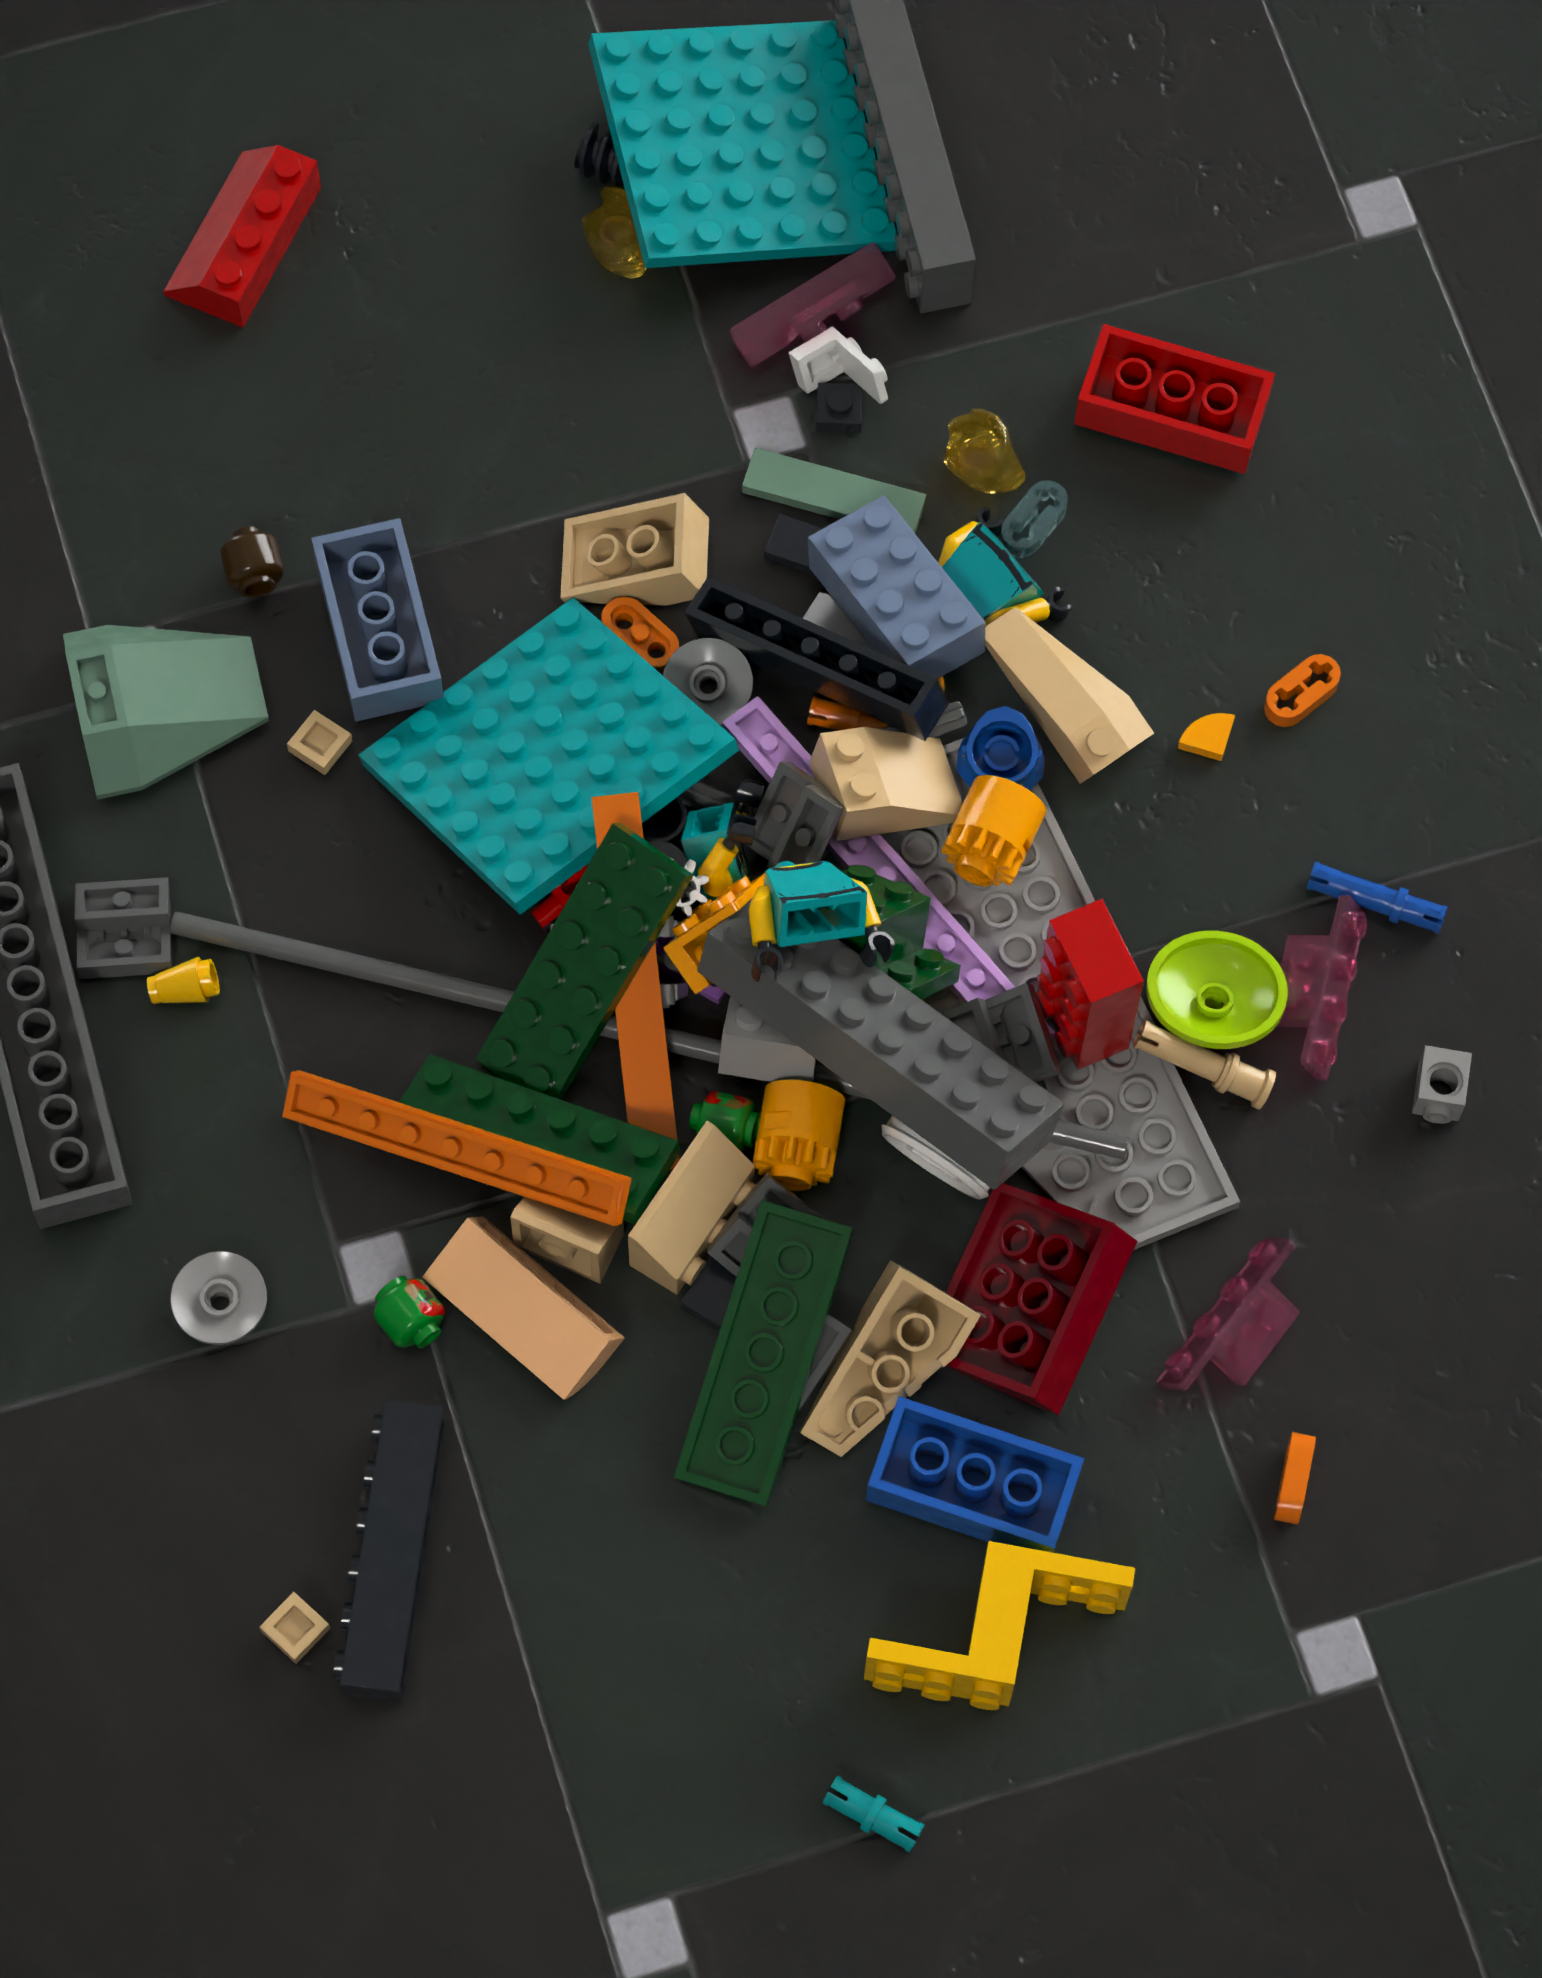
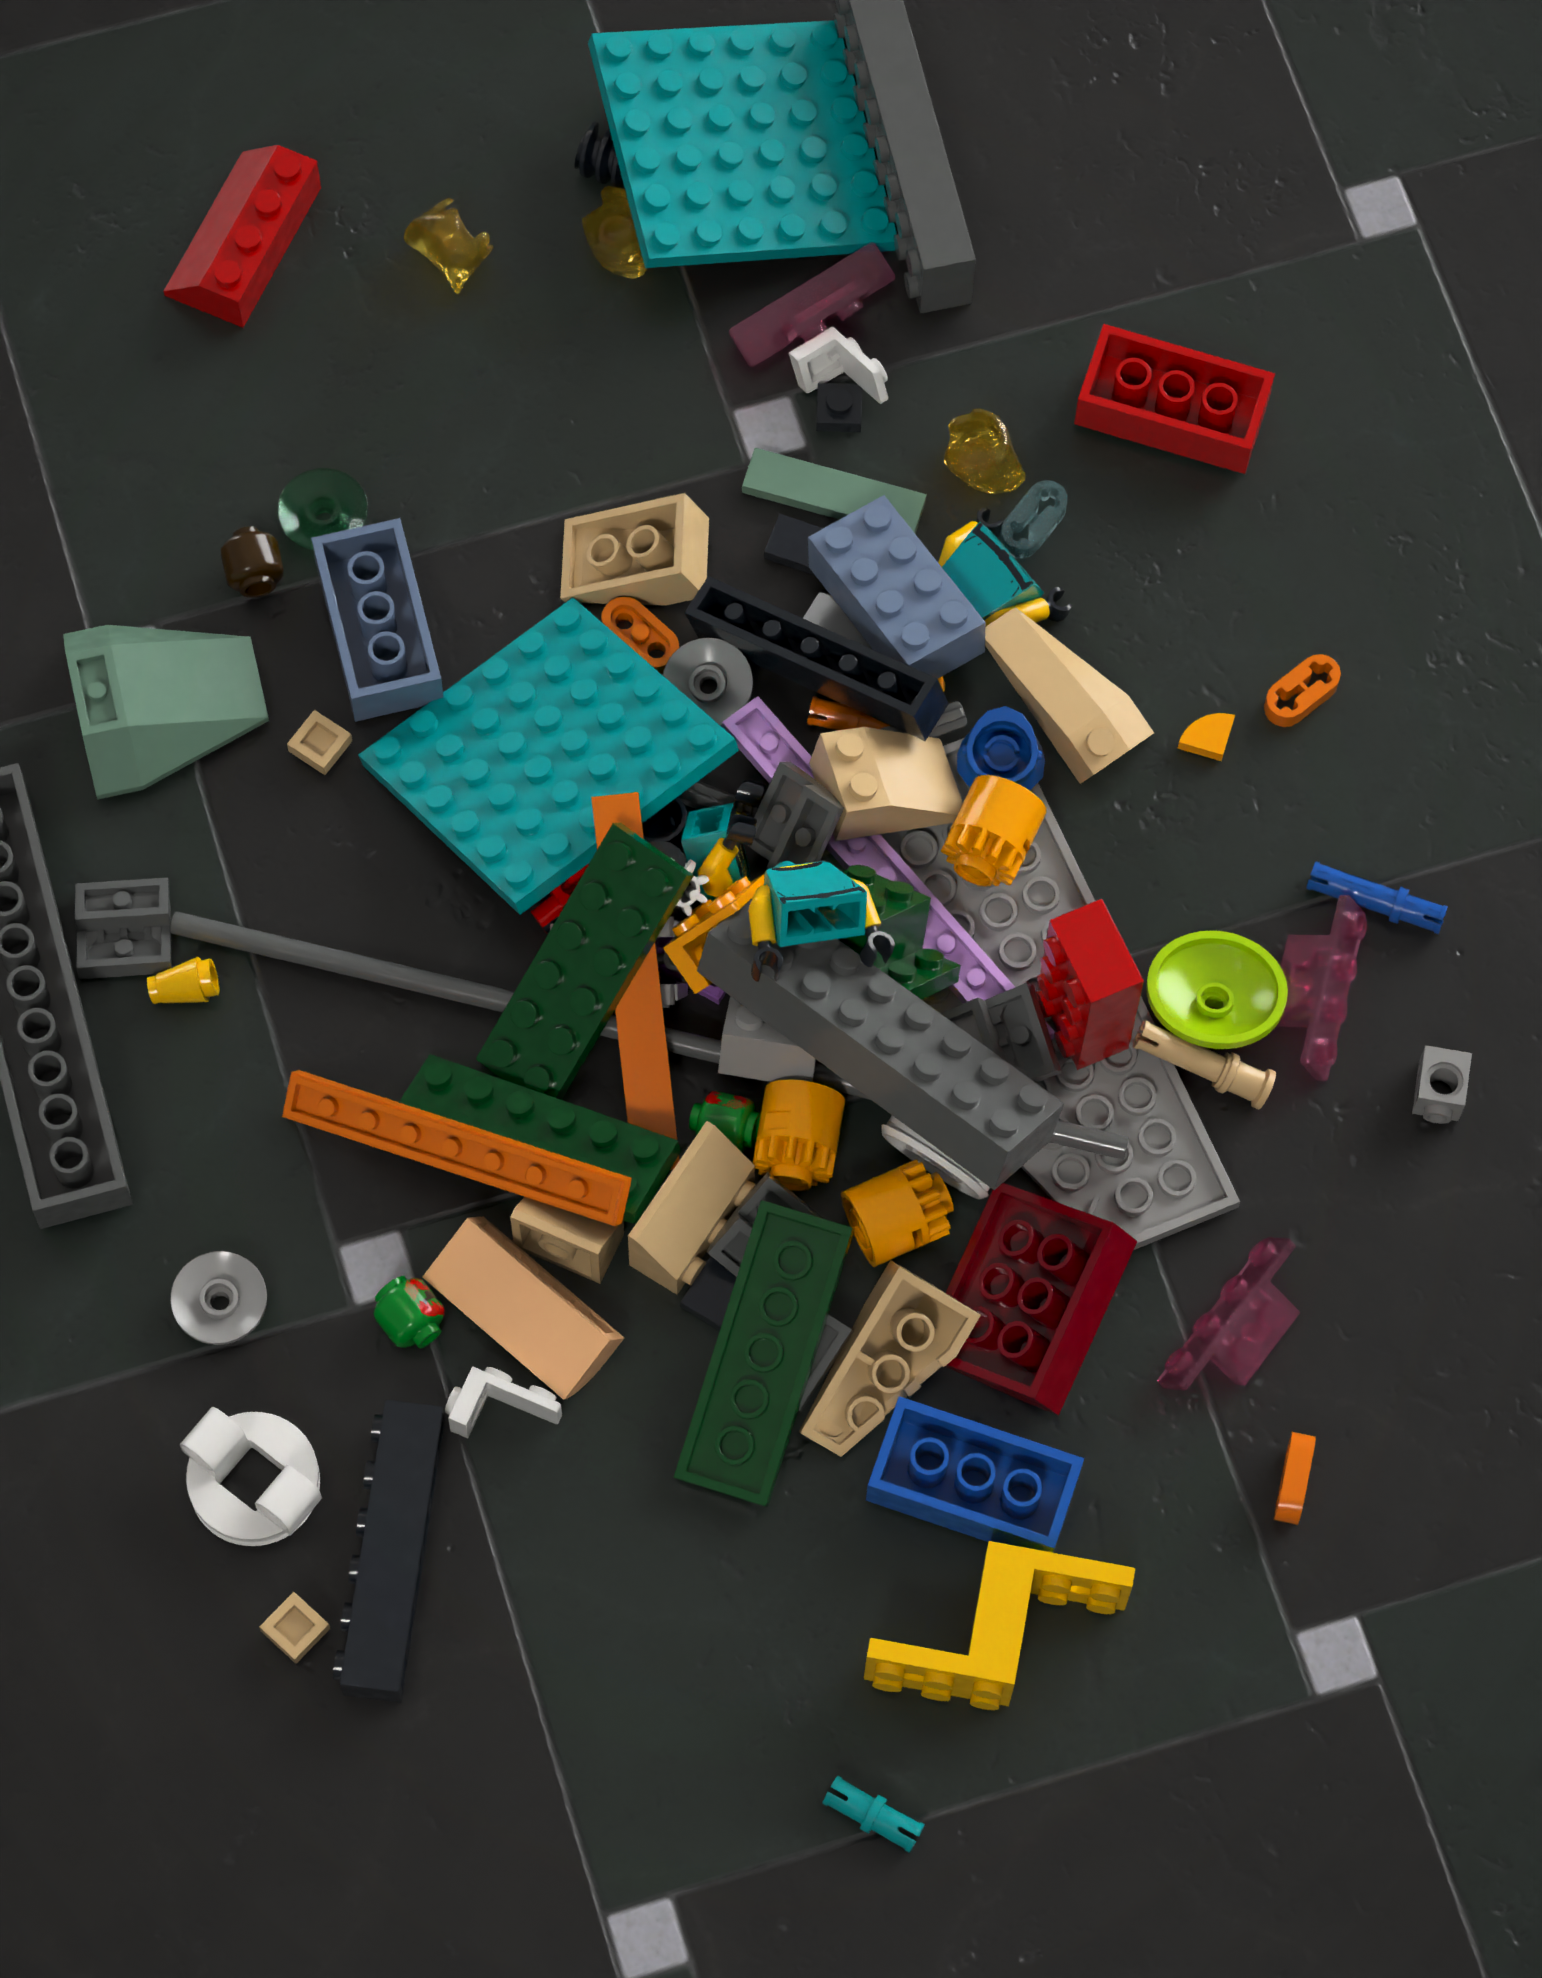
none -> white piece [180,1407,322,1546]
none -> clear green dish [277,468,368,550]
none -> clear yellow hair [403,198,494,294]
none -> white bracket [445,1366,562,1438]
none -> light orange gear [841,1159,954,1267]

